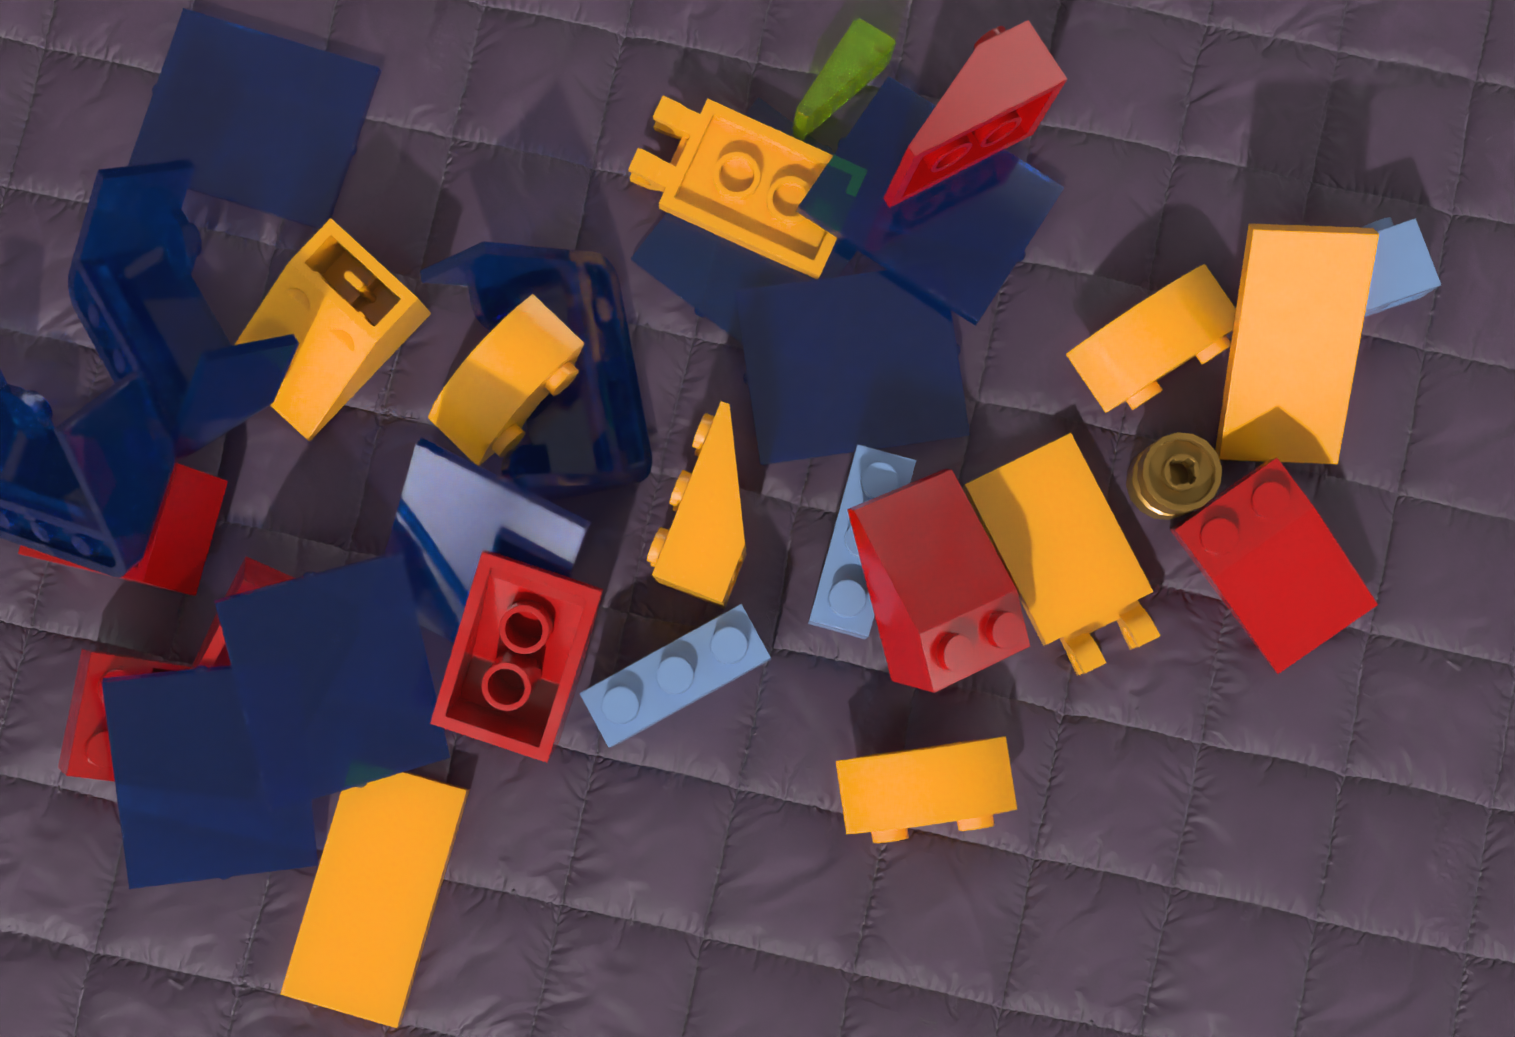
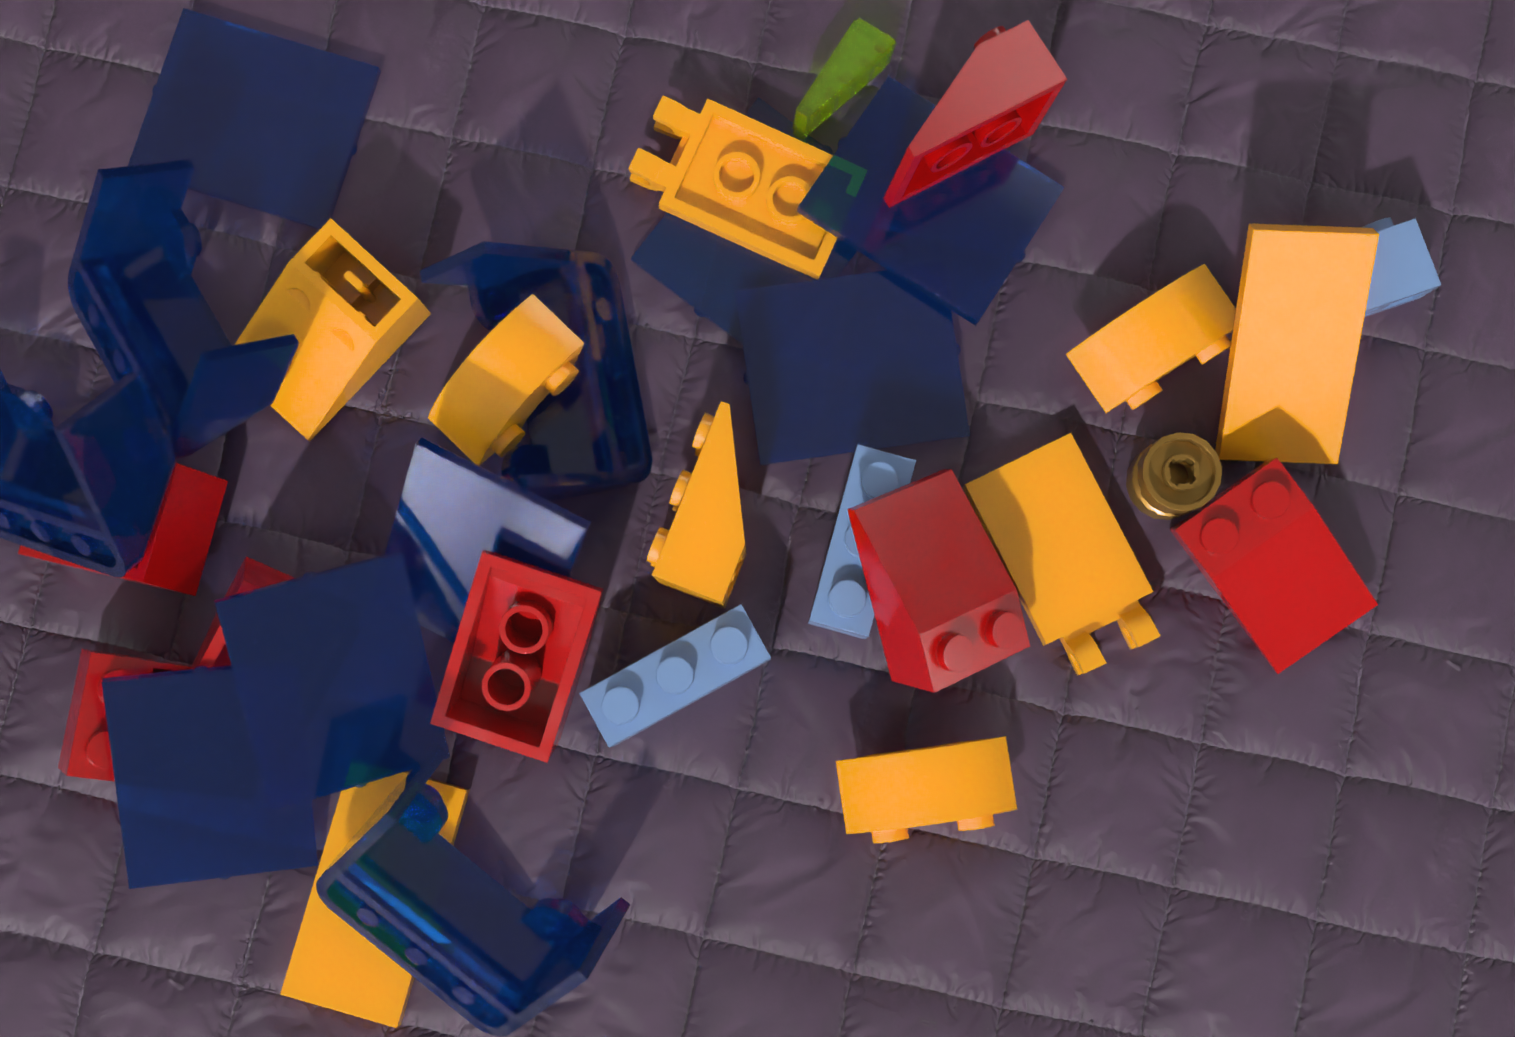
none -> clear blue windscreen [316,745,631,1036]

